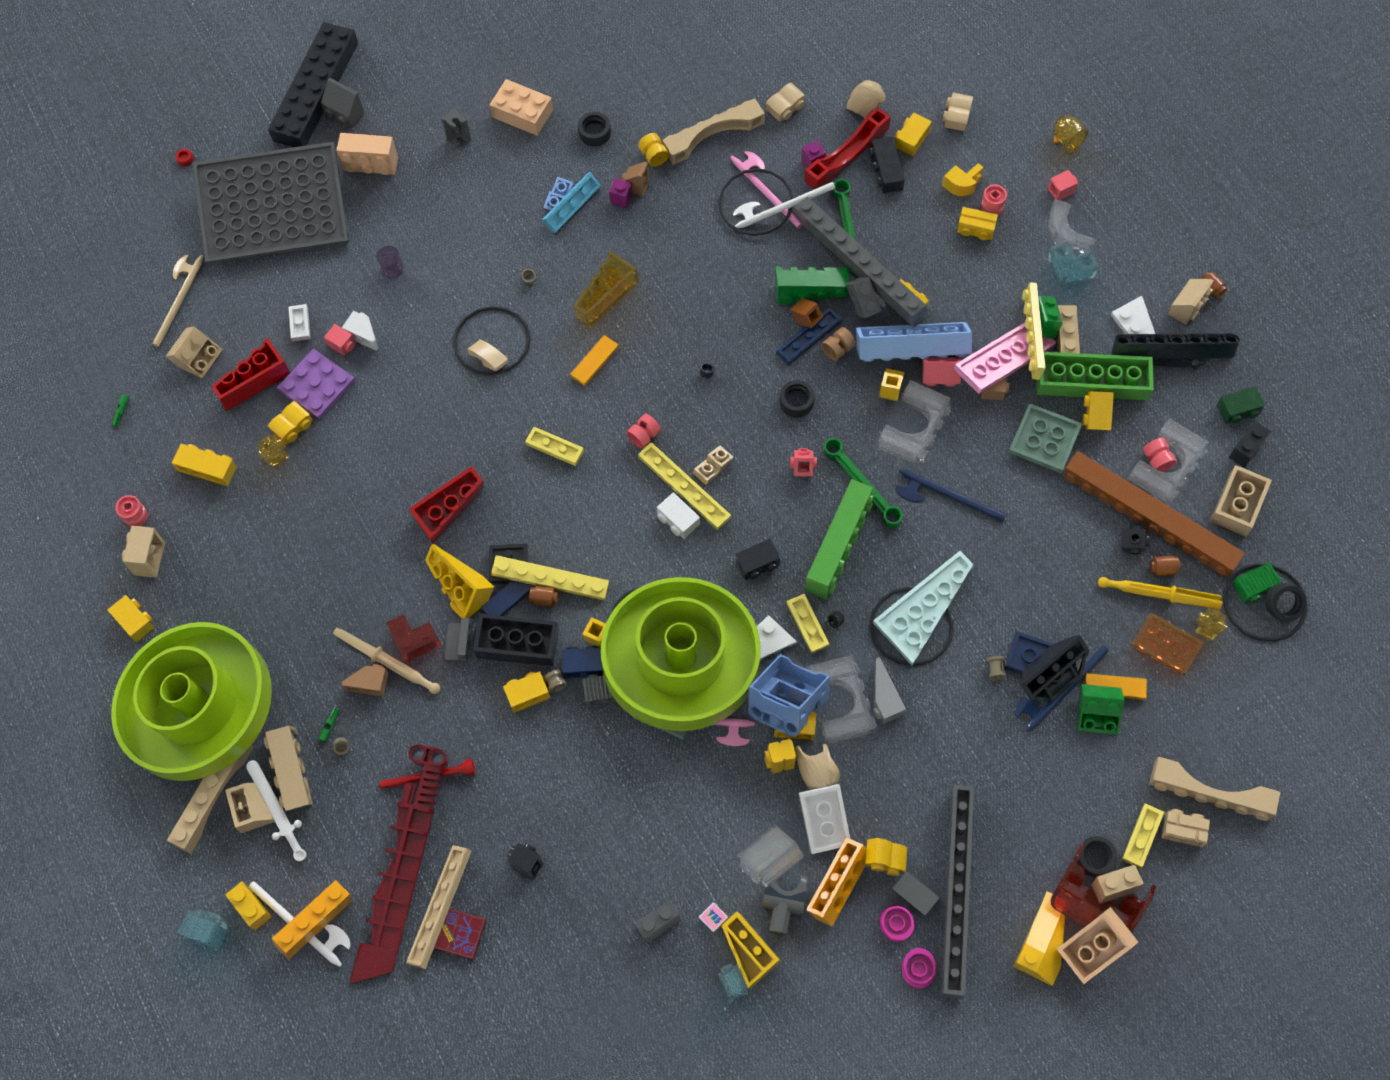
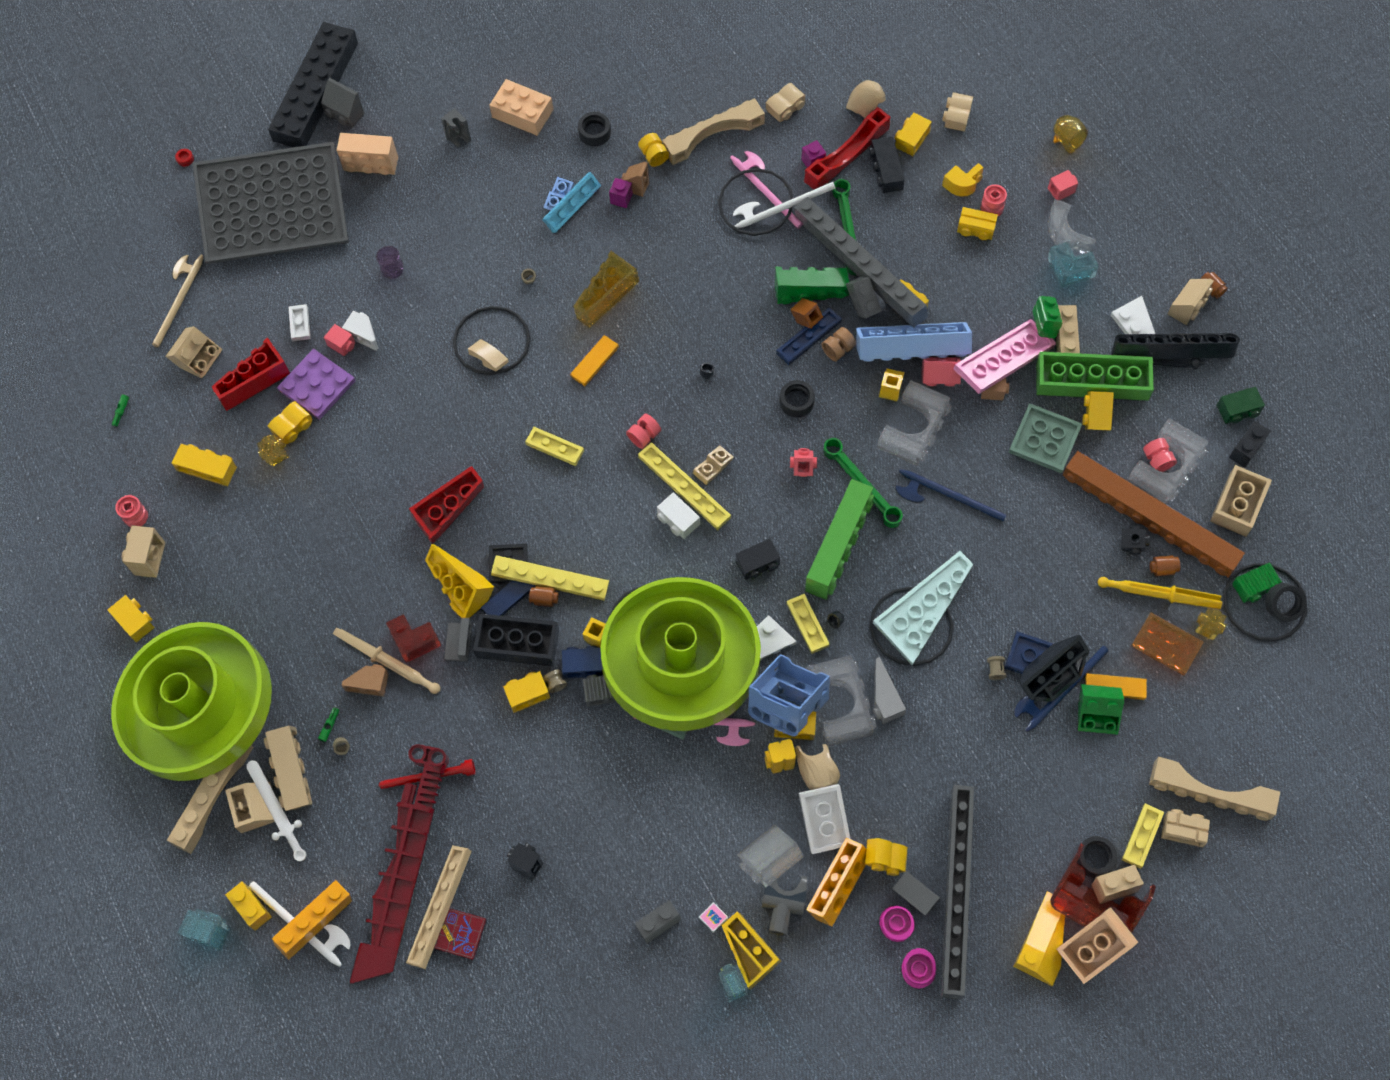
light yellow plate [1022,282,1045,380] -> none

